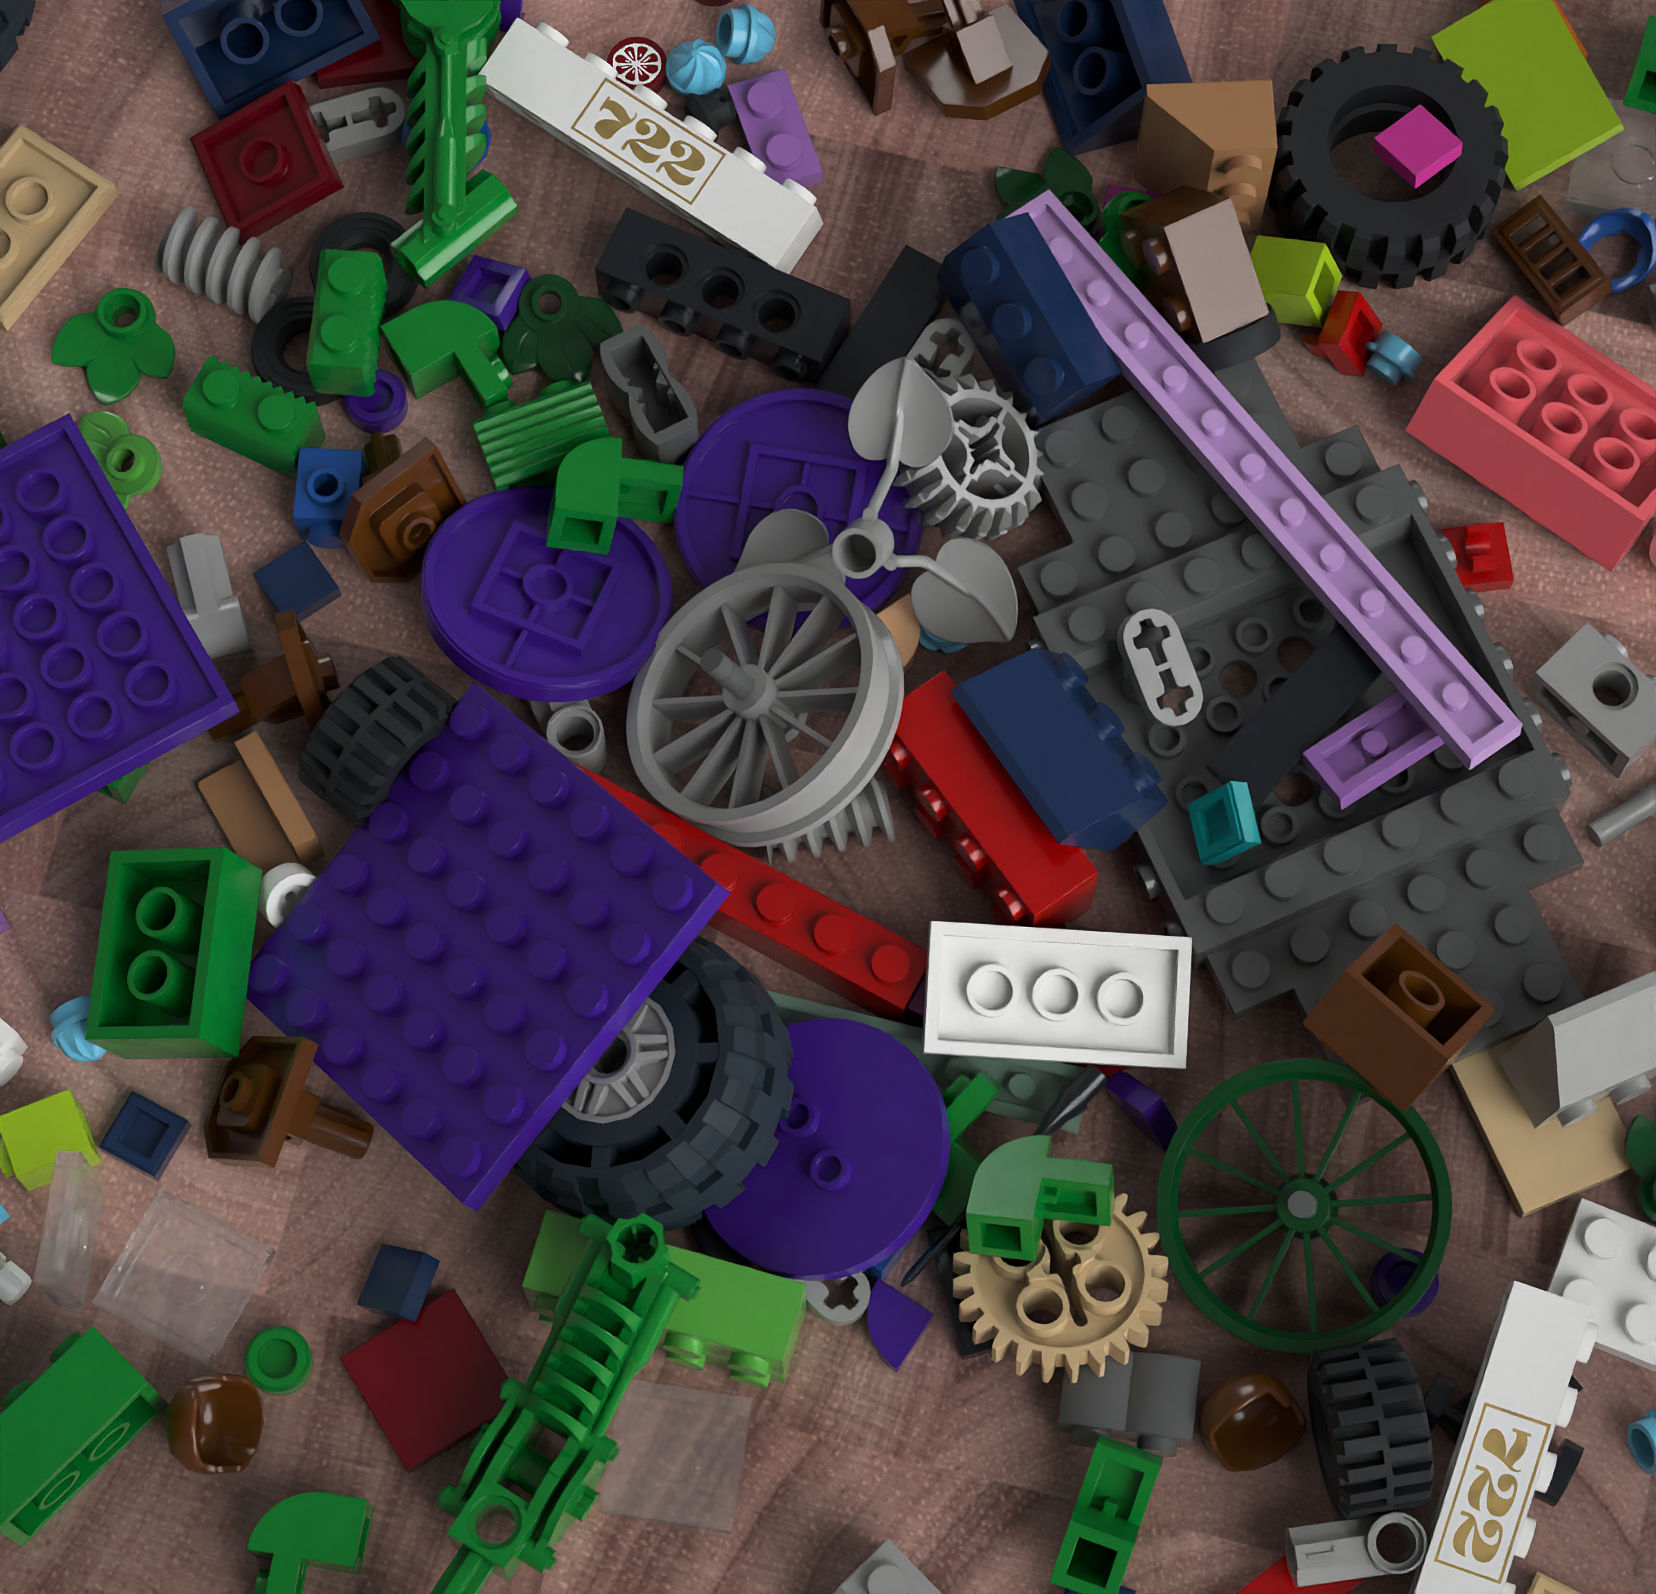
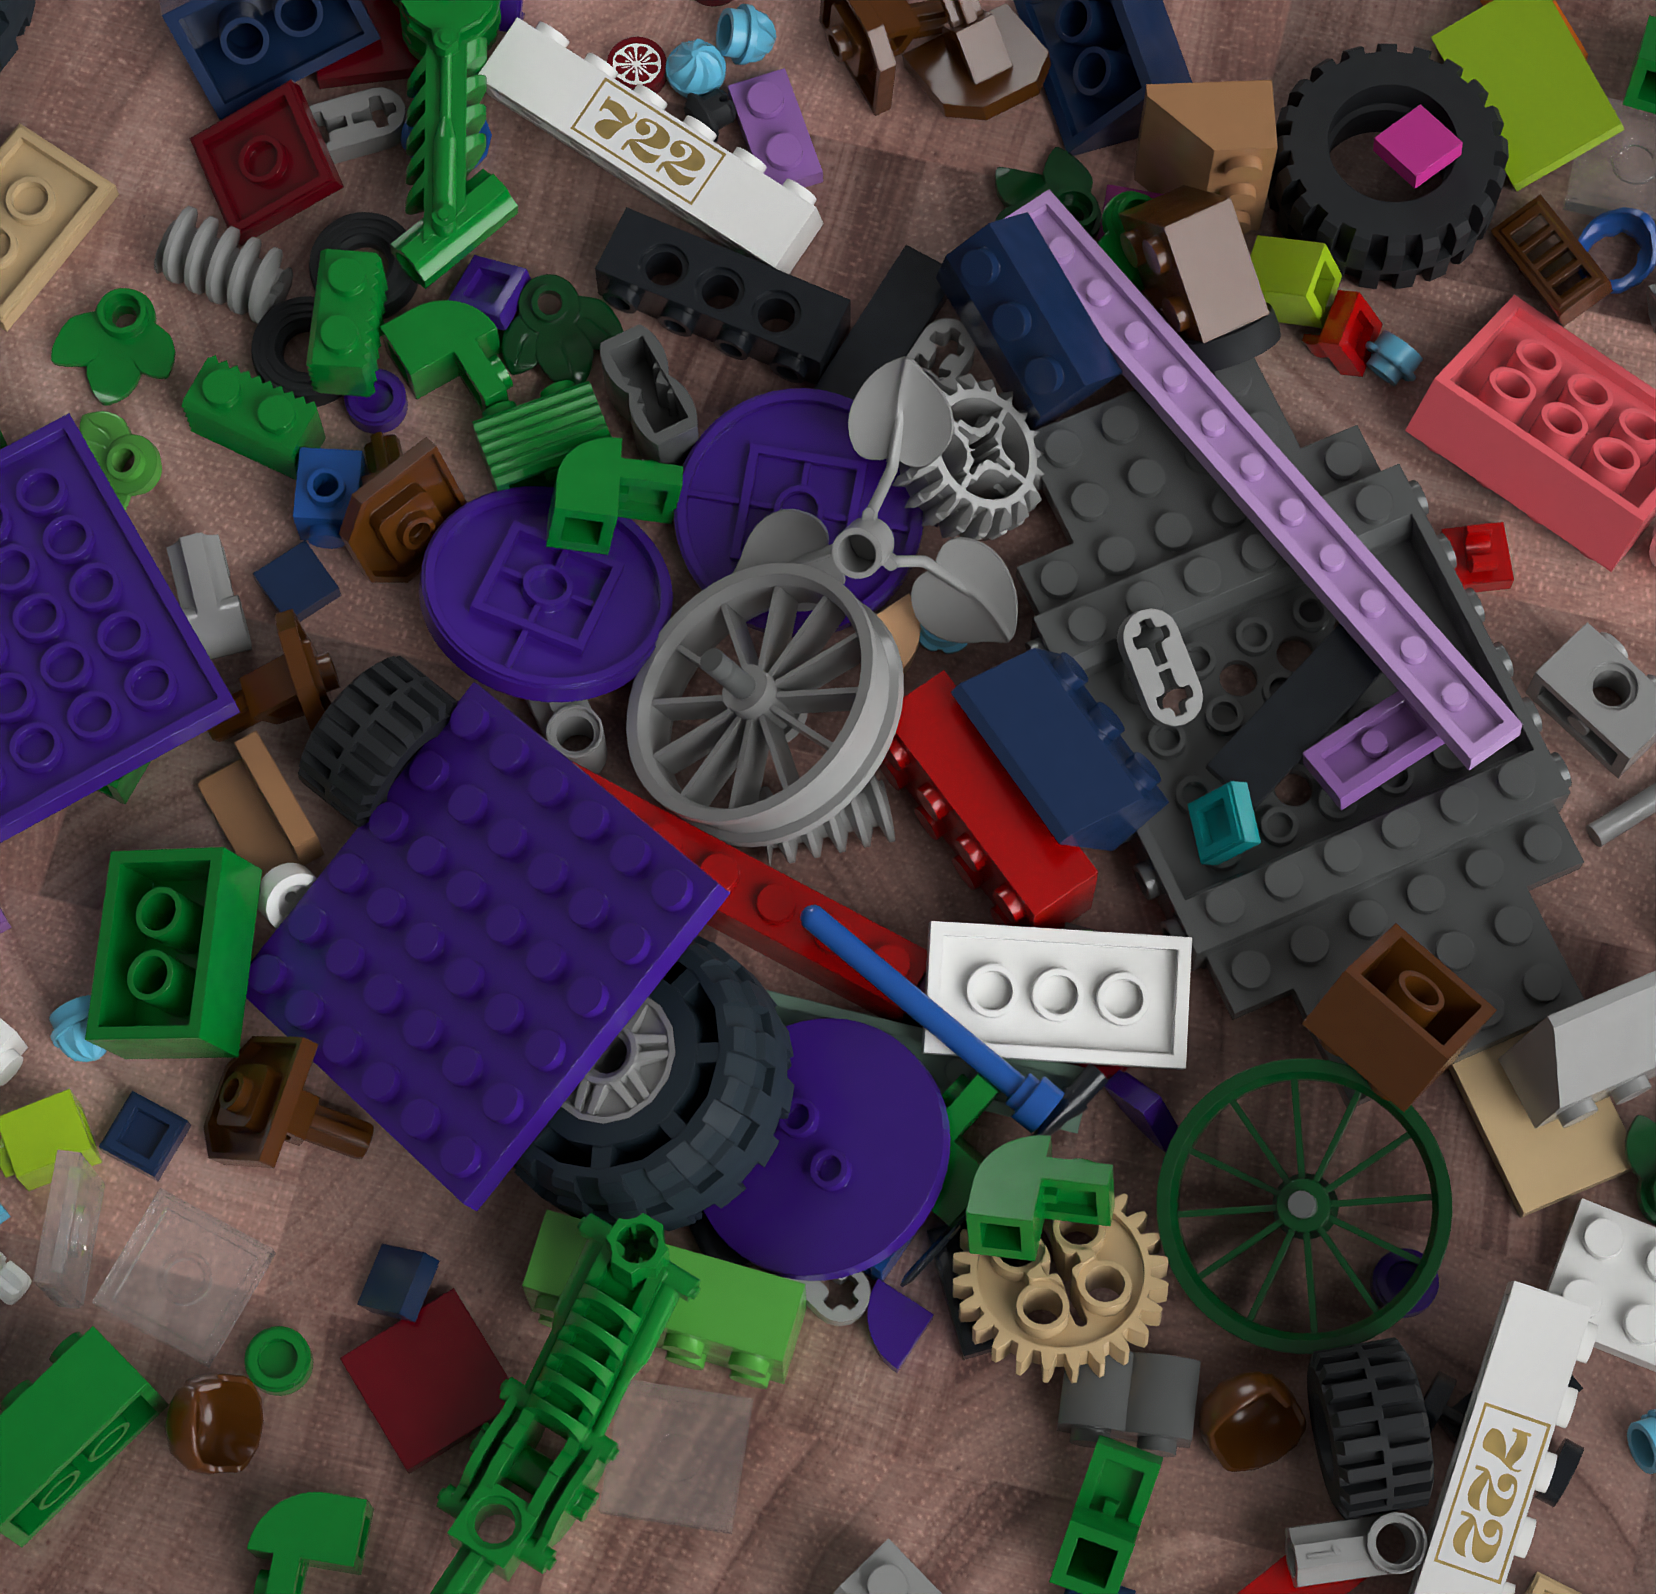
none -> blue piece [800,905,1065,1134]

